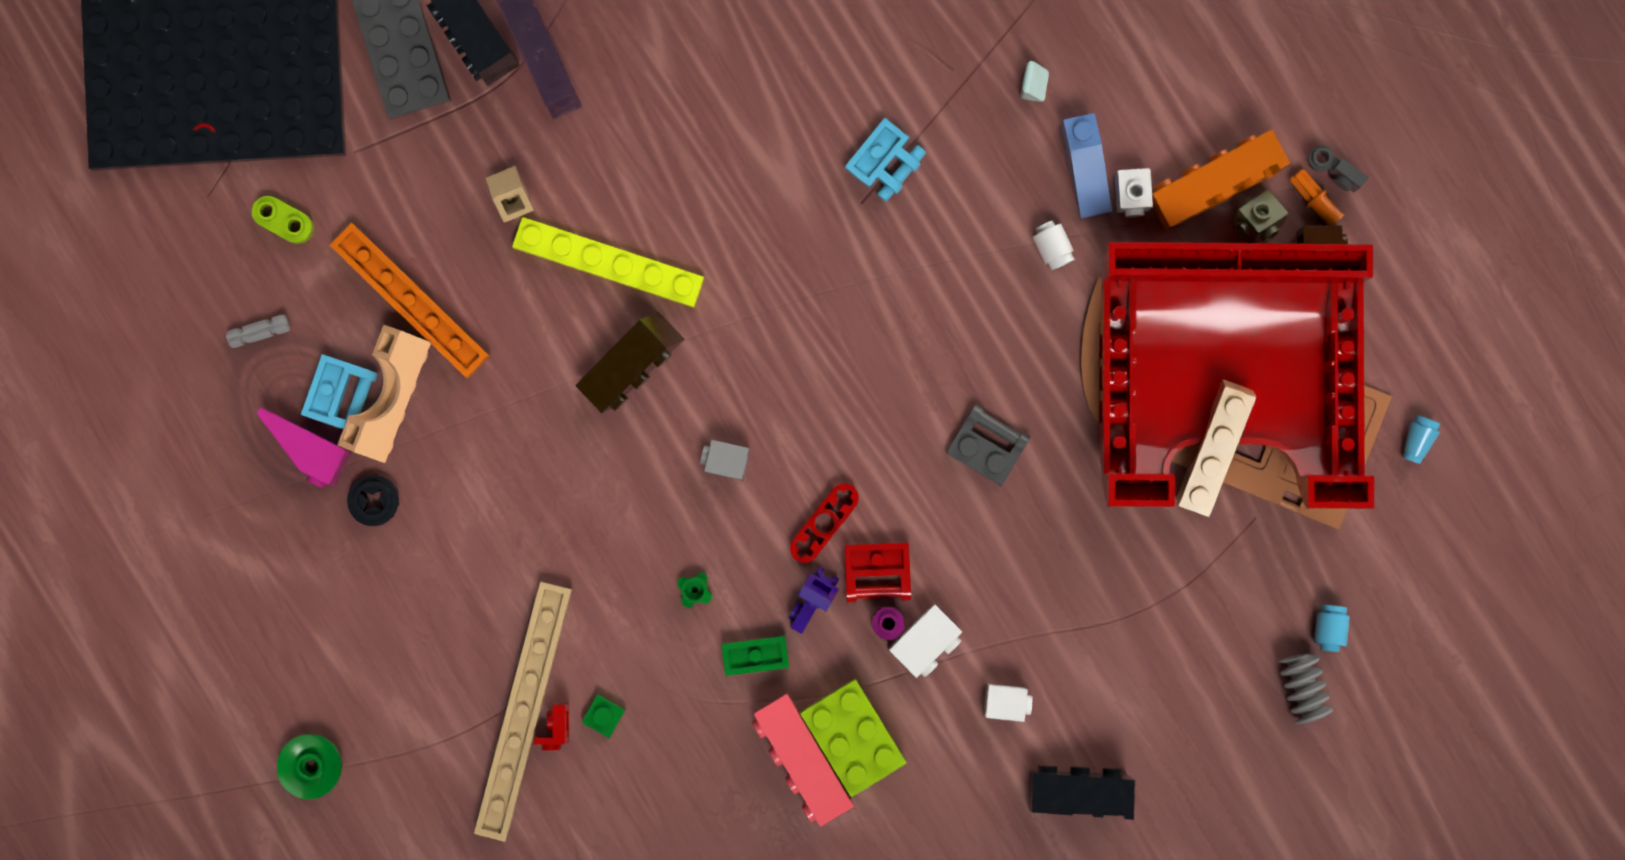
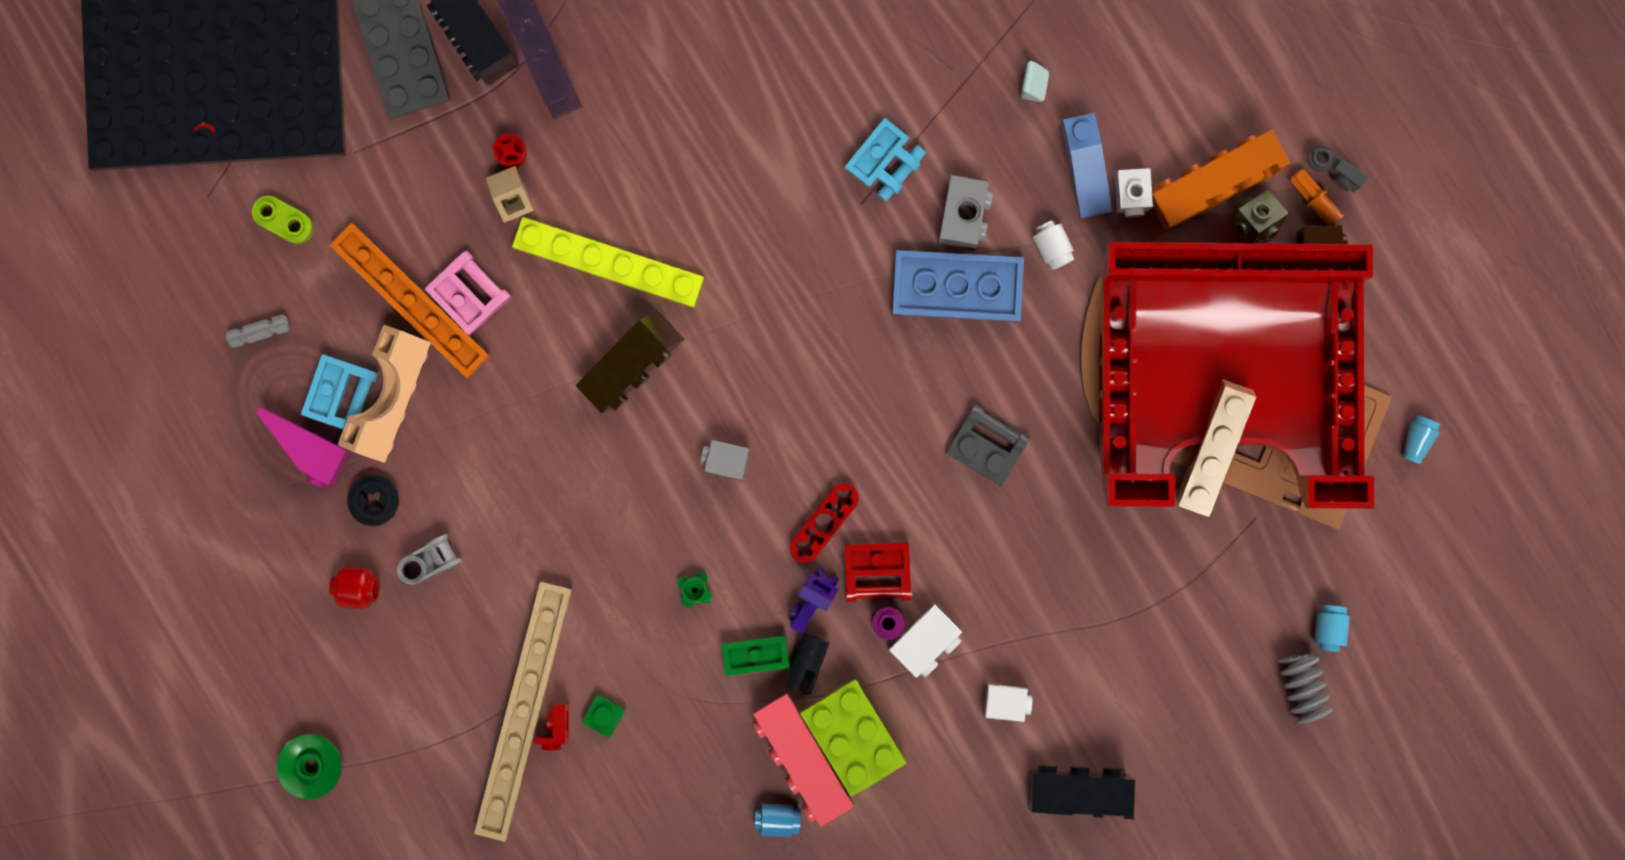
none -> red head [329,566,380,610]
none -> light grey piece [397,534,462,585]
none -> bright pink plate [425,250,511,336]
none -> red wheel [493,134,527,169]
none -> dark azure brick [754,804,801,837]
none -> black hinge [784,633,830,695]
none -> medium blue plate [892,250,1024,322]
none -> light grey brick [938,175,993,249]

